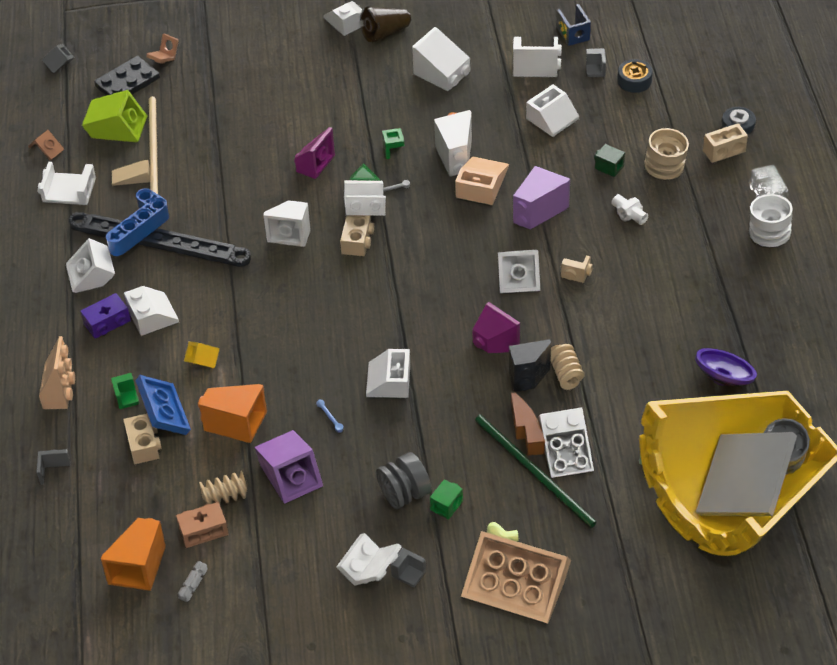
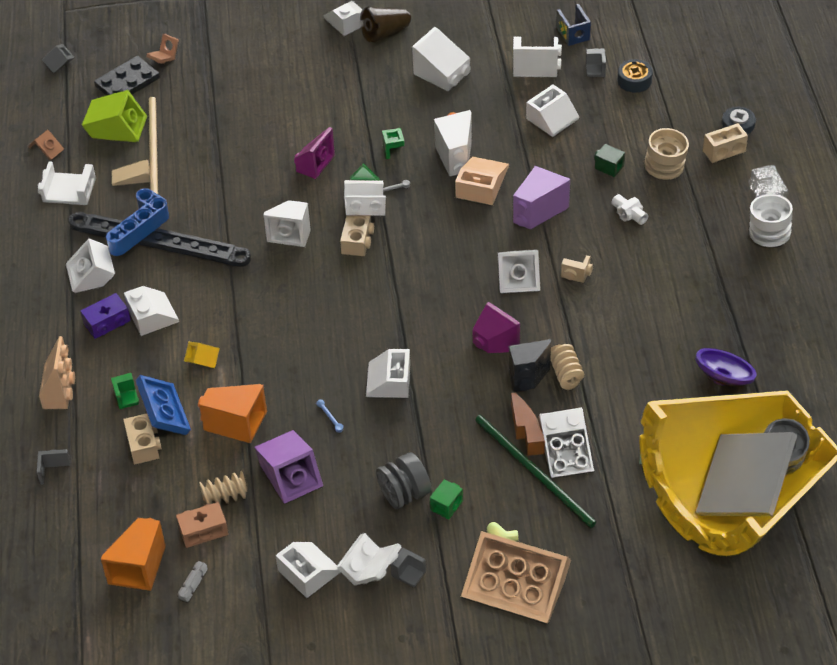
none -> white slope [276,542,341,598]

